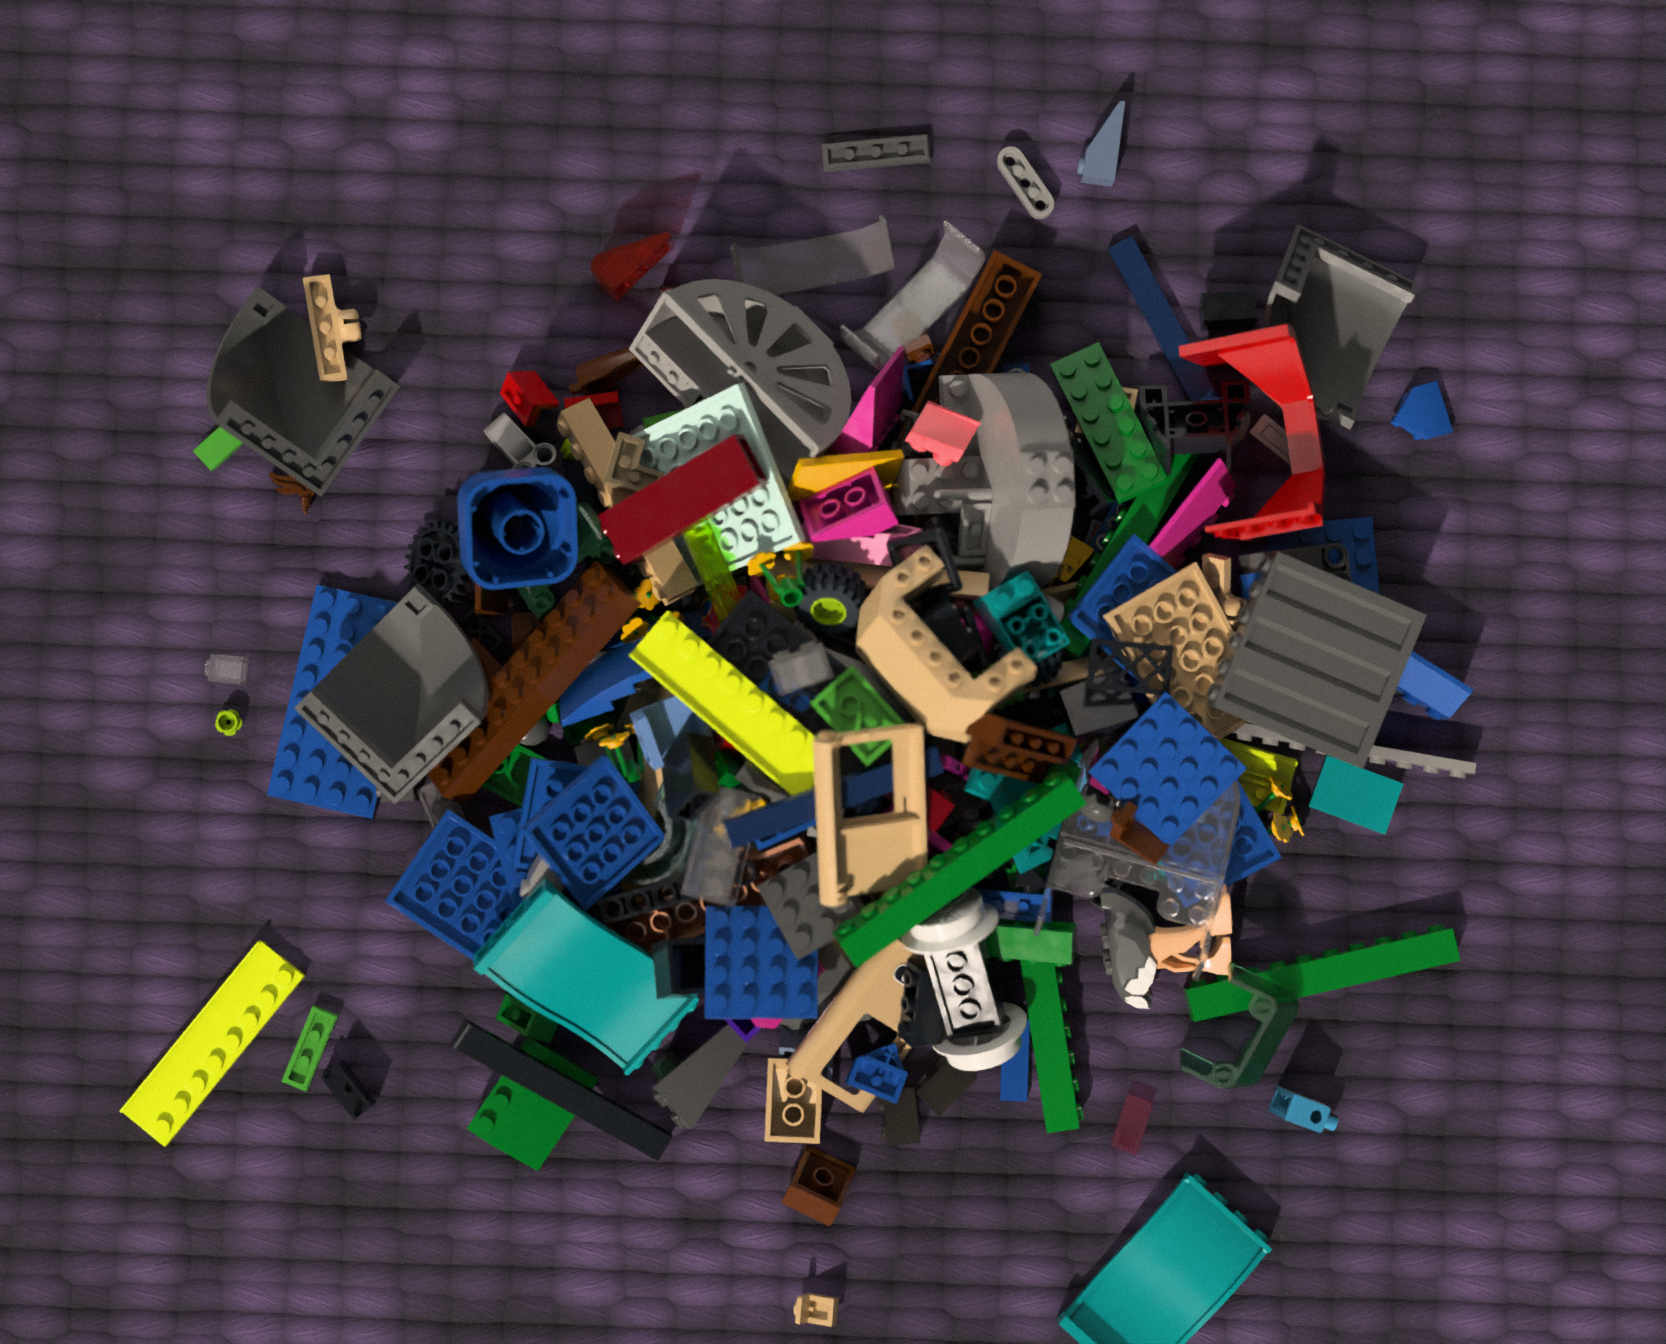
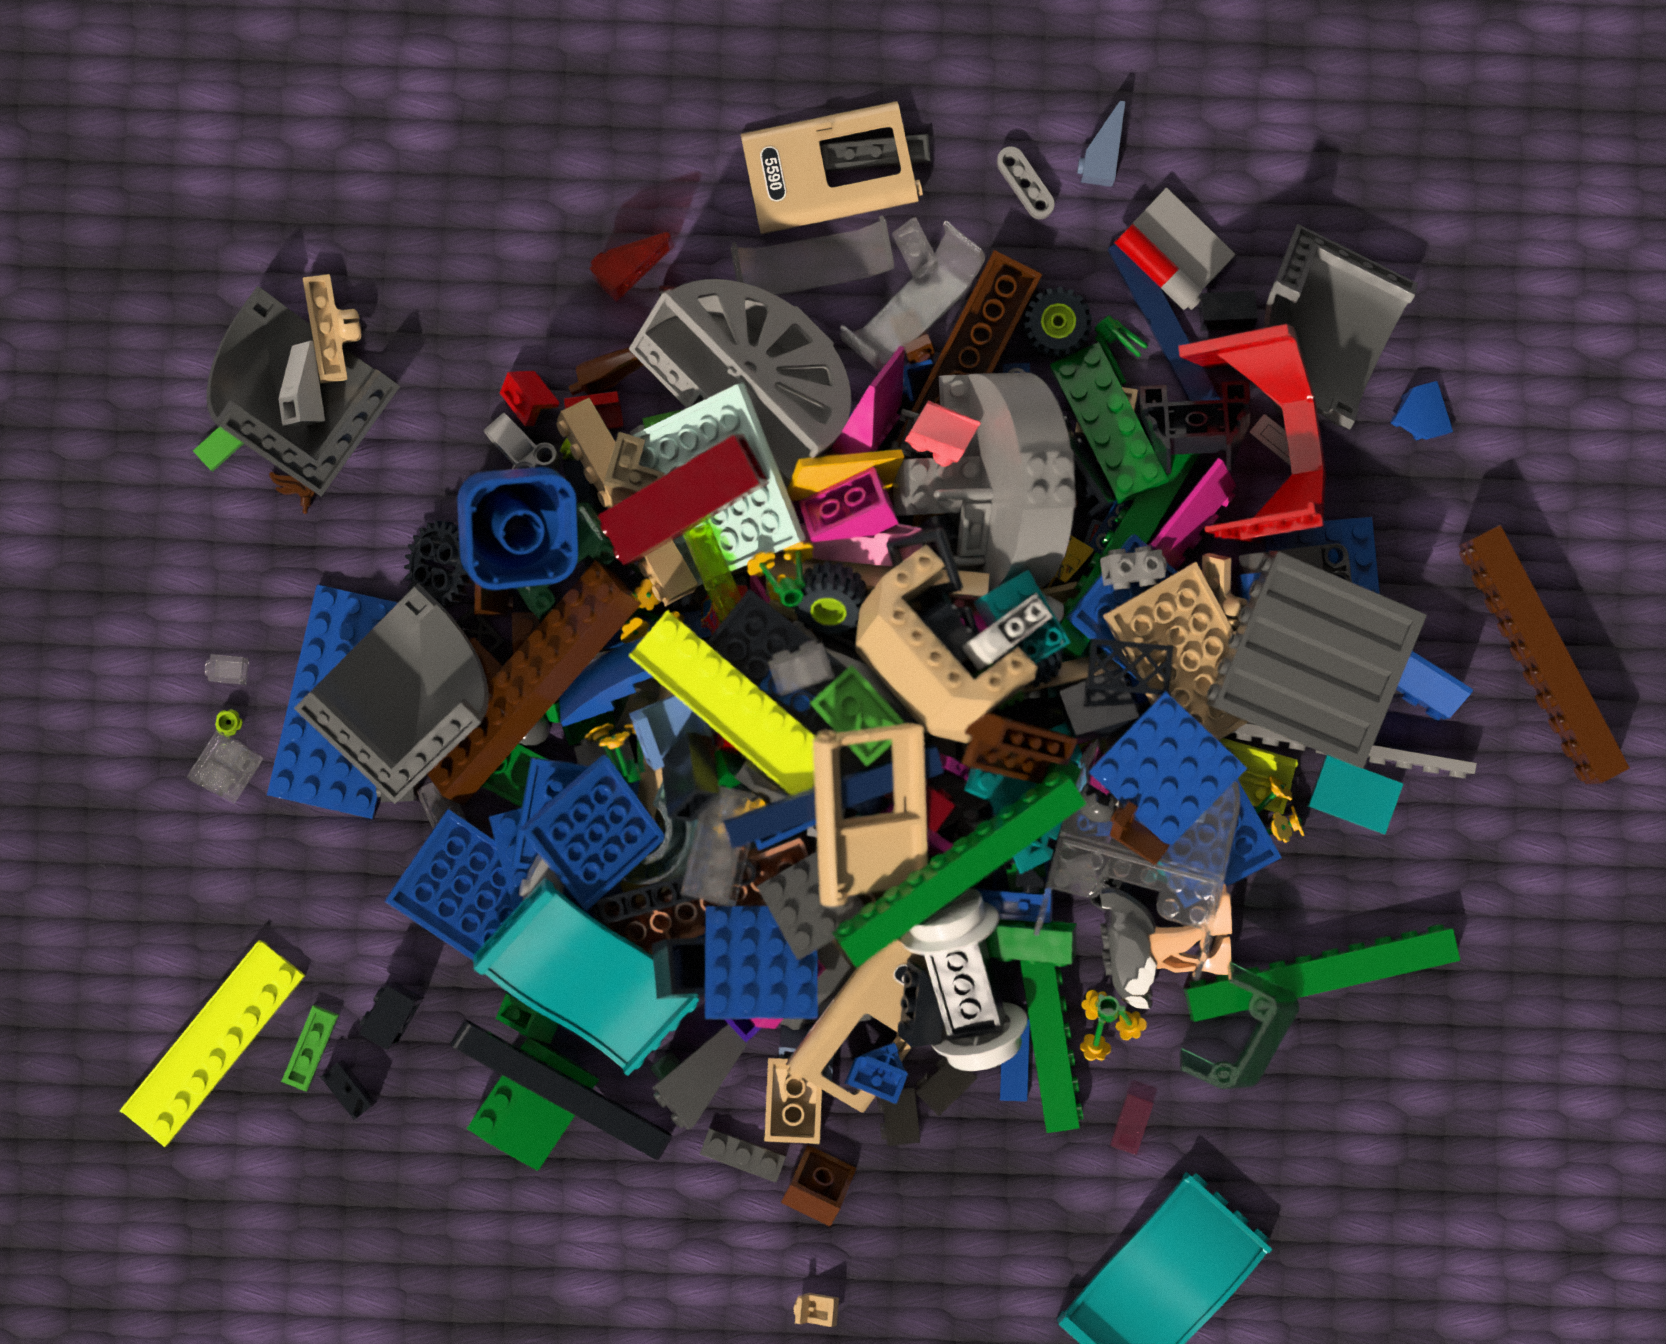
dark azure torso [1268,1085,1339,1133] -> none
none -> clear plate [187,731,264,804]
none -> white slope [278,341,325,426]
none -> black brick [359,982,424,1050]
none -> dark grey plate [700,1127,786,1183]
none -> tan piece [741,101,923,234]
none -> clear slope [892,217,939,279]
none -> white slope [962,594,1052,670]
none -> black wheel [1023,287,1092,358]
none -> yellow plant [1080,990,1147,1061]
none -> green plant [1094,315,1148,384]
none -> light grey brick [1100,546,1167,590]
none -> light grey door [1114,187,1236,310]
none -> reddish brown brick [1459,525,1630,784]

